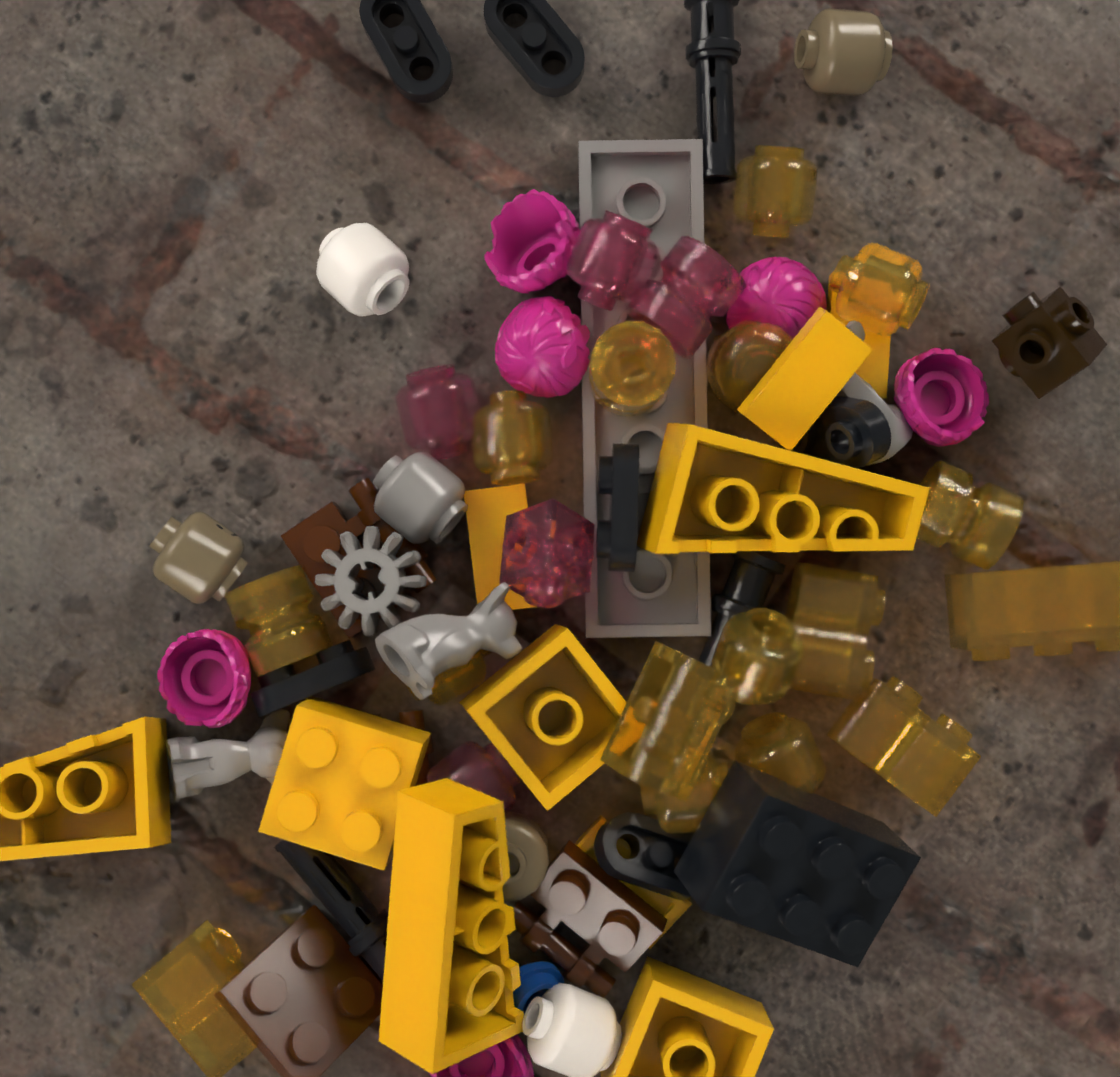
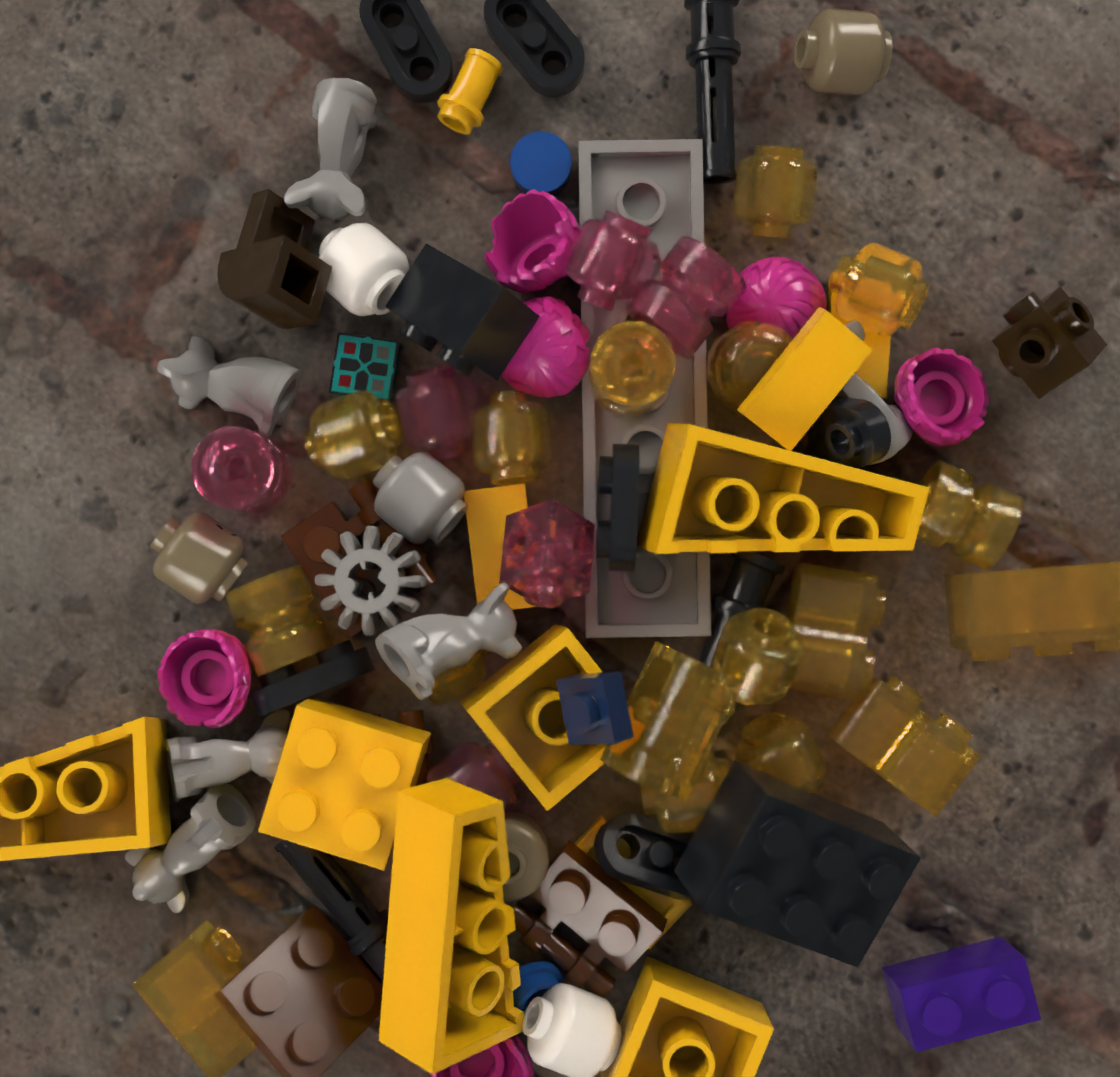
none -> light grey animal [125,783,256,913]
none -> light grey animal [157,336,302,437]
none -> clear pink wheel [191,426,291,513]
none -> dark brown brick [217,189,332,329]
none -> light grey animal [284,78,378,221]
none -> clear yellow head [305,390,403,481]
none -> tile [329,332,401,404]
none -> black brick [385,243,540,381]
none -> yellow pin [437,48,503,135]
none -> blue tile [510,132,572,195]
none -> dark blue plate [556,671,634,745]
none -> dark purple brick [882,937,1041,1052]

